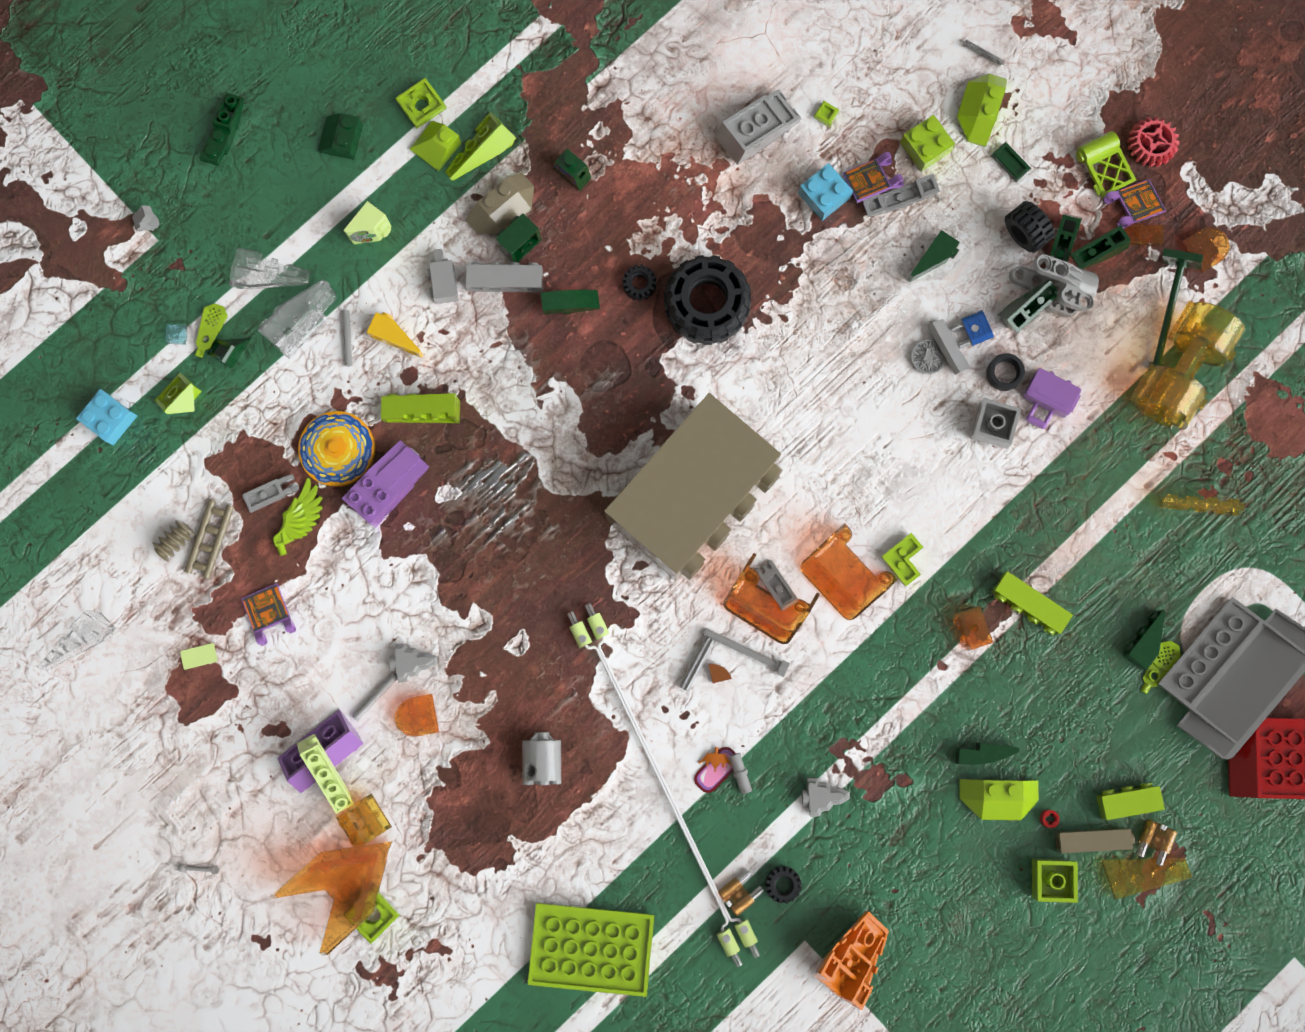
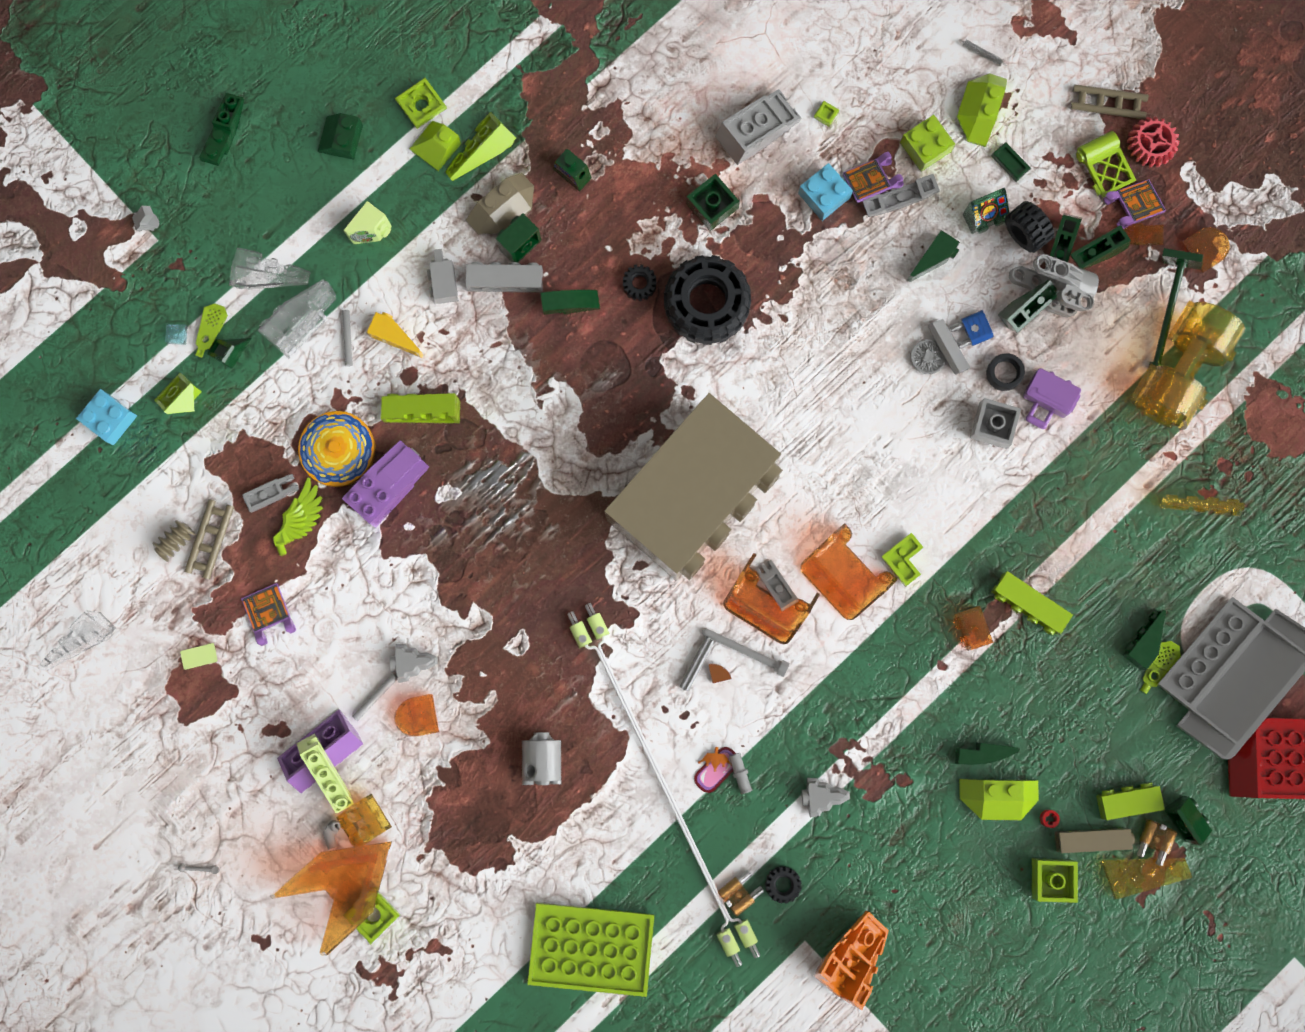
none -> light grey arm [323,820,341,850]
none -> dark green brick [686,173,740,231]
none -> clear green slope [962,187,1010,234]
none -> dark tan bar [1071,84,1149,120]
none -> dark green slope [1165,796,1212,845]

